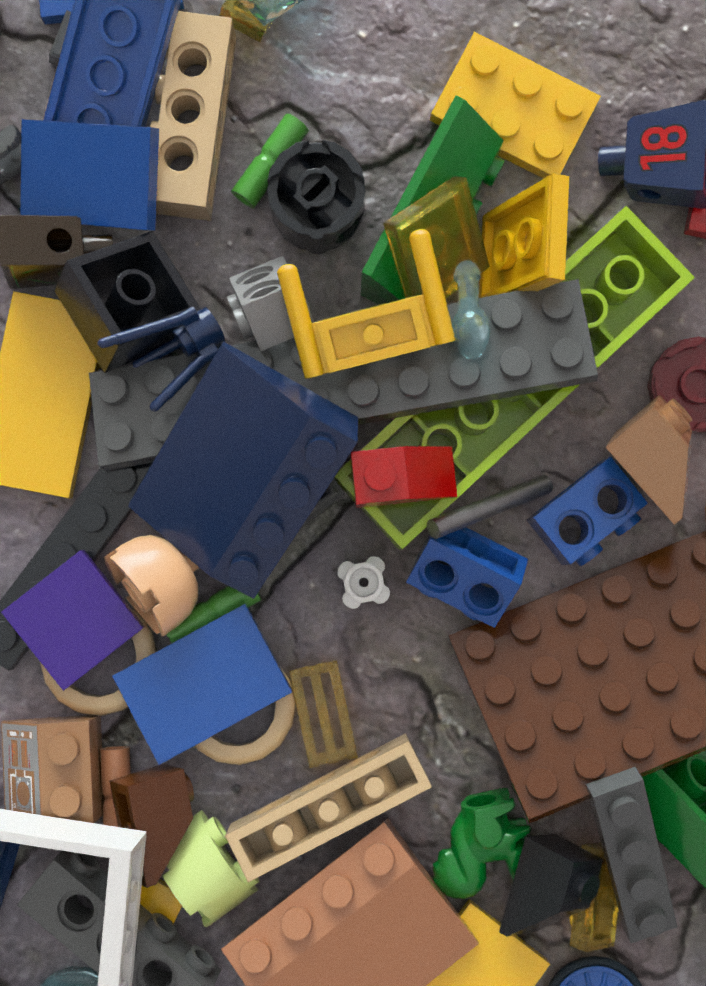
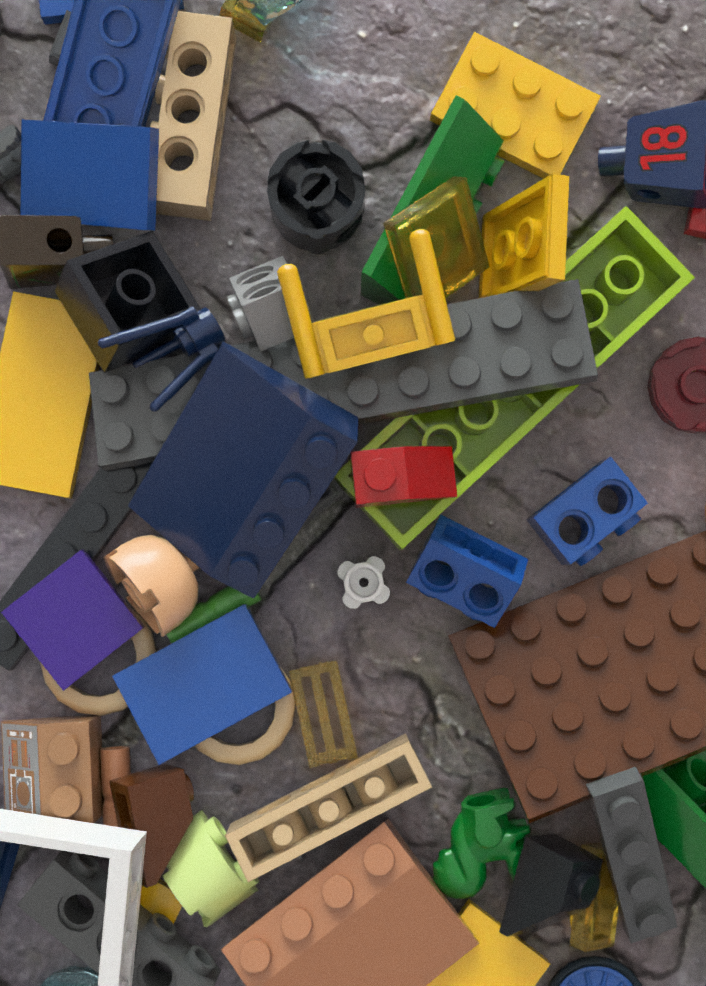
bright green piece [231,113,309,209] -> none
flat silver bar [427,475,553,539] -> none
clear light blue piece [452,260,491,360] -> none
medium nougat slope [606,395,693,525] -> none

